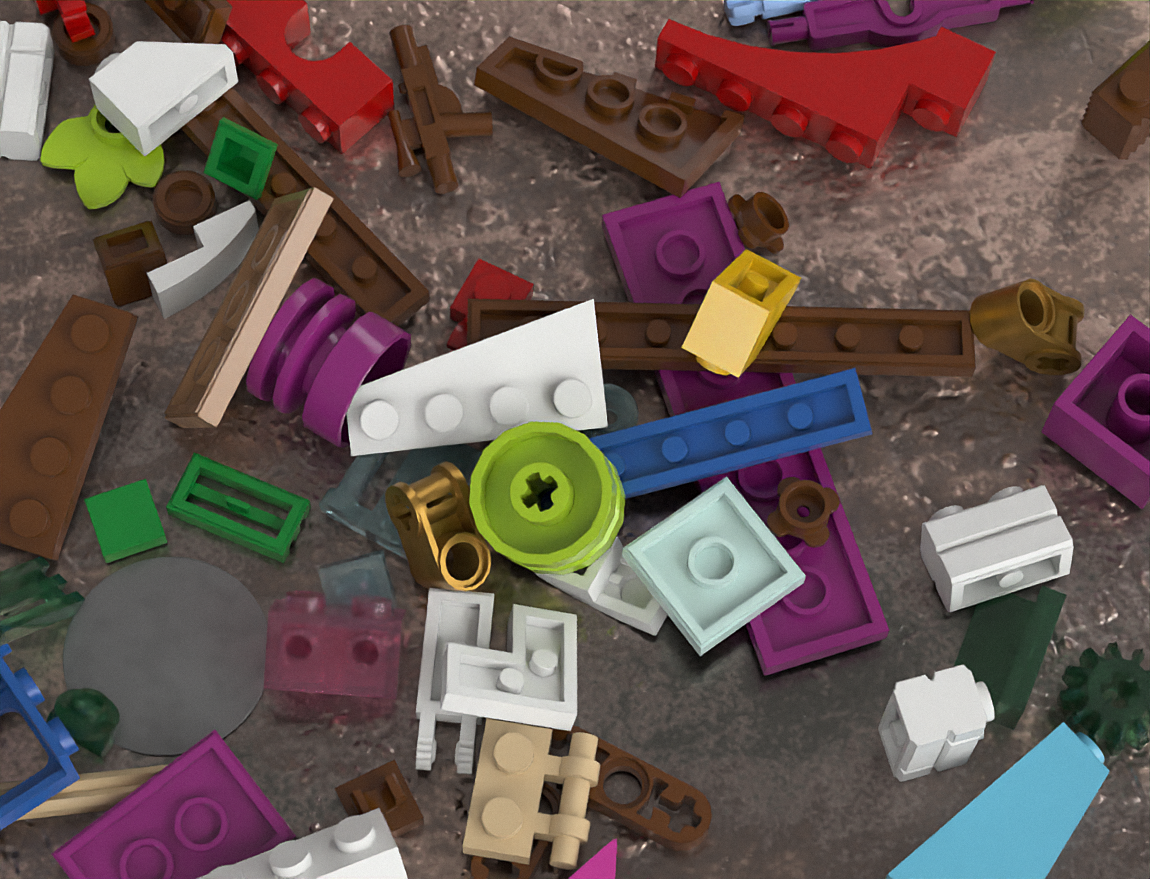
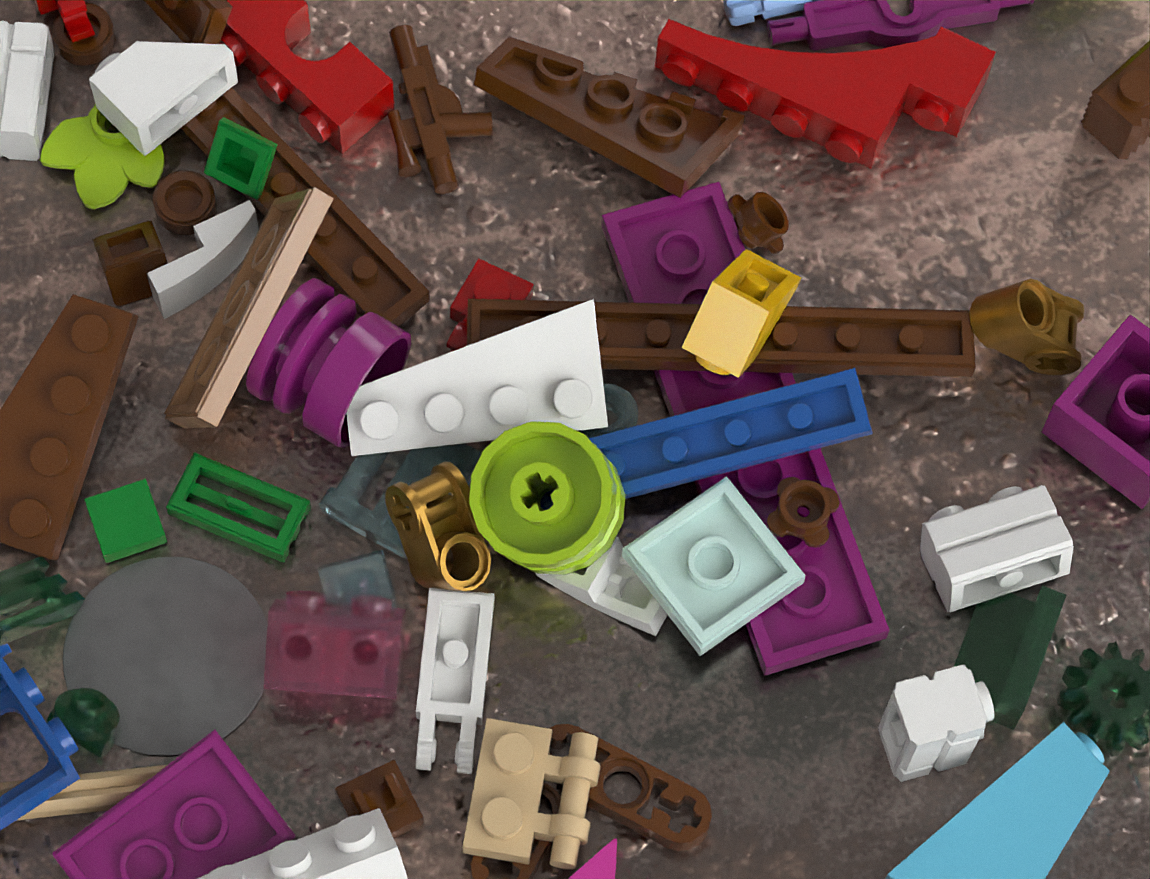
white plate [440,604,577,731] -> none

